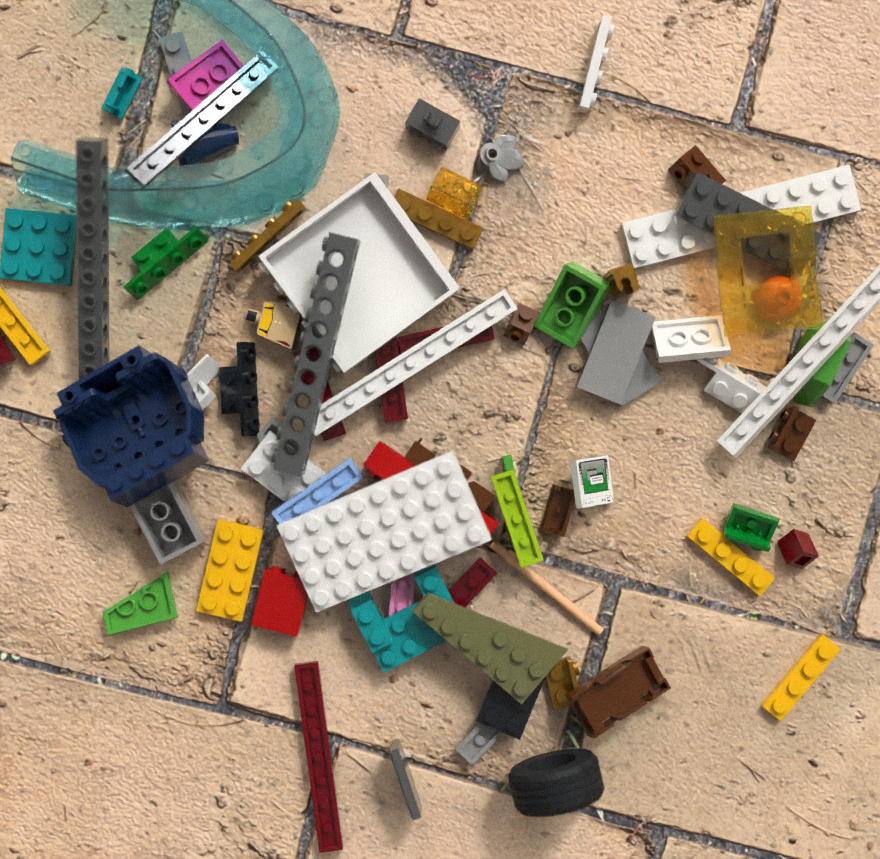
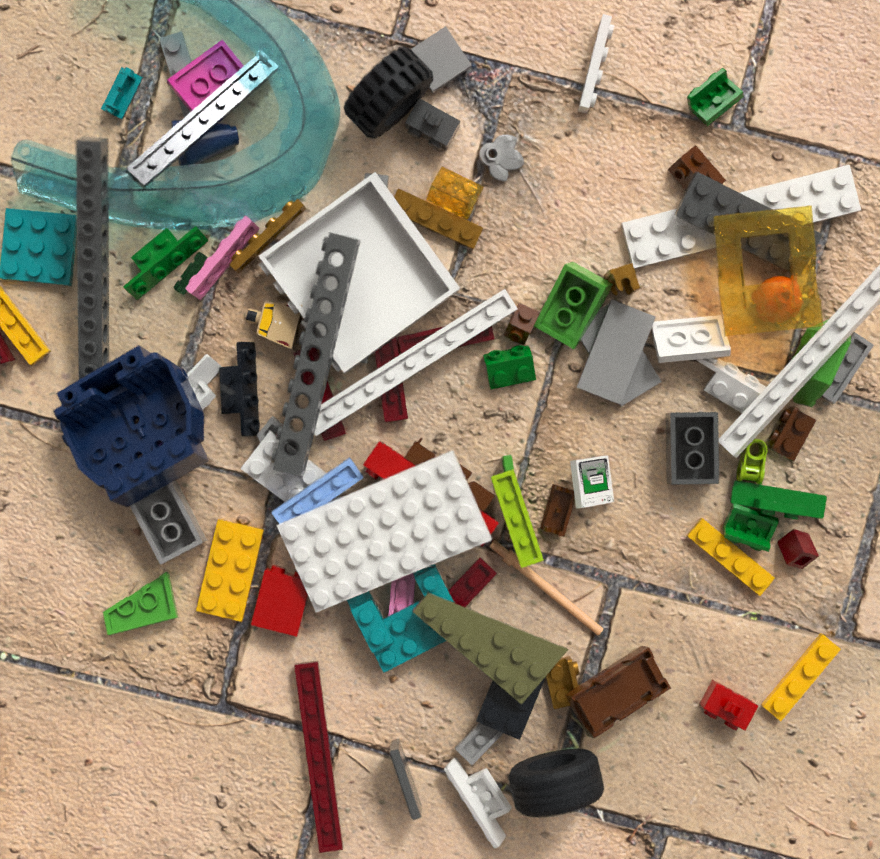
none -> clear green axle [174,252,208,295]
none -> bright pink plate [185,215,260,301]
none -> black tyre [344,47,434,139]
none -> light grey tile [411,26,472,93]
none -> white bracket [444,758,512,848]
none -> green bracket [483,345,536,390]
none -> dark grey brick [666,412,719,484]
none -> green bracket [687,68,744,126]
none -> red brick [699,679,759,731]
none -> green bracket [730,481,827,520]
none -> lime piece [736,439,767,485]

